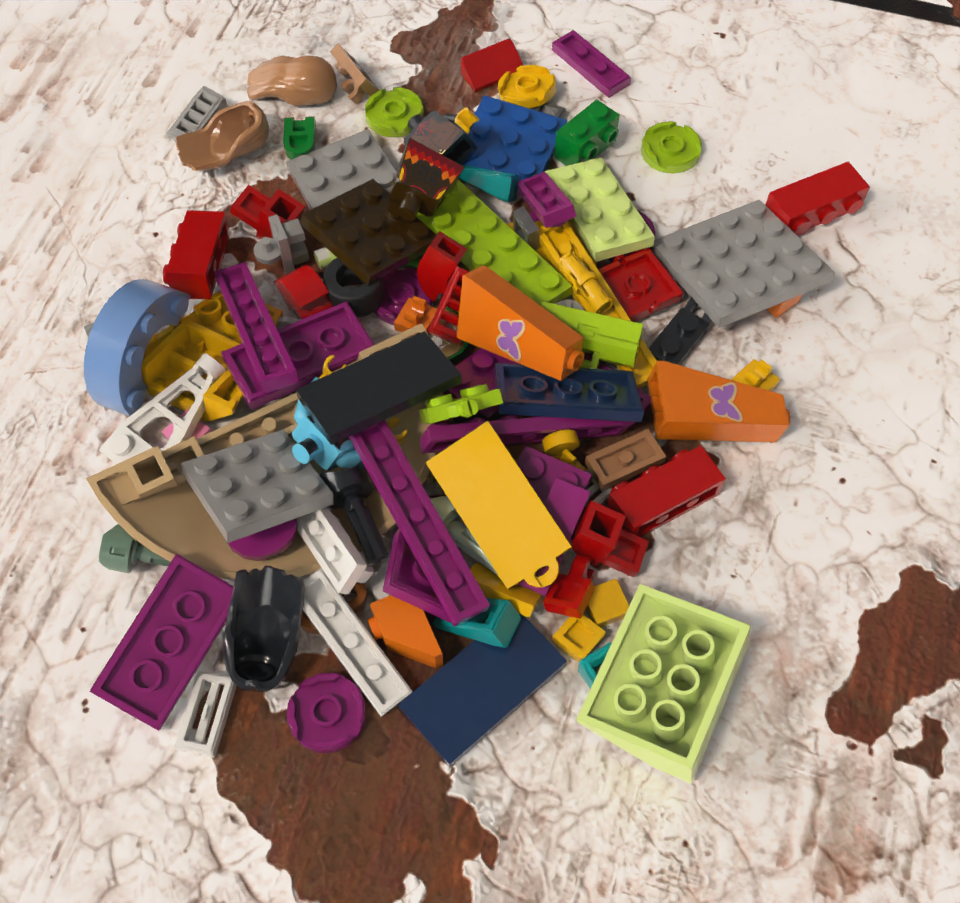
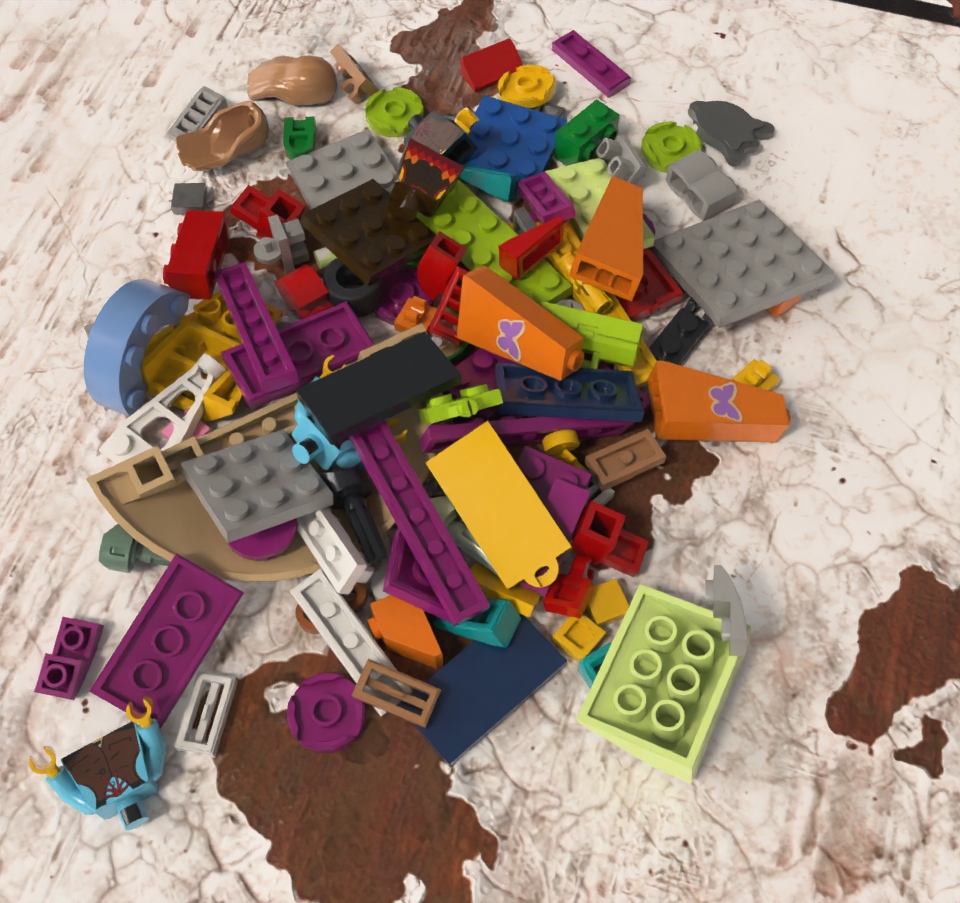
black hair [224,566,305,692] -> none
red brick [607,445,726,537] -> none
red brick [765,161,870,235] -> none
none -> torso [29,696,167,831]
none -> magenta slope [34,617,104,700]
none -> flat silver tile [171,183,207,214]
none -> medium nougat tile [352,659,441,729]
none -> red slope [498,216,564,280]
none -> orange slope [569,176,643,301]
none -> light grey hips [596,133,648,184]
none -> light grey brick [666,150,738,220]
none -> dark grey tile [688,101,775,167]
none -> light grey slope [705,565,747,657]

